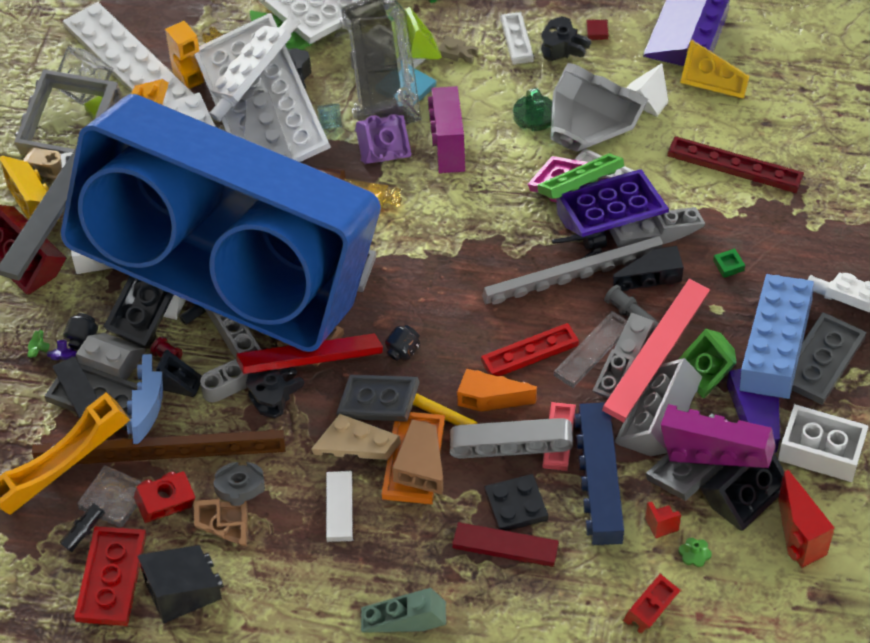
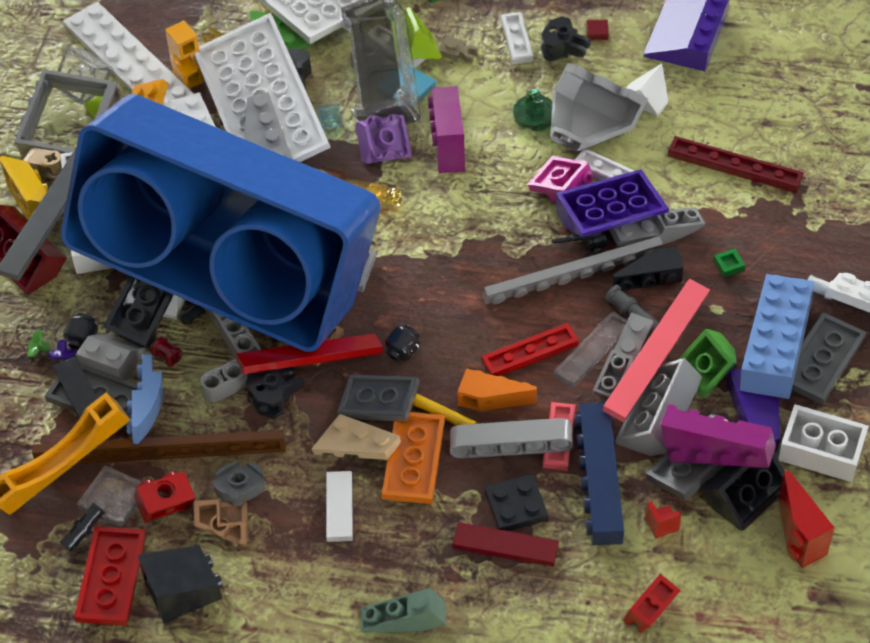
black slope [156,350,202,397] -> none
white plate [209,14,300,122] -> none
medium nougat slope [393,419,443,495] -> none
bright green plate [537,154,625,199] -> none
bright green plant [679,538,712,567] -> none
yellow wing [680,40,750,98] -> none

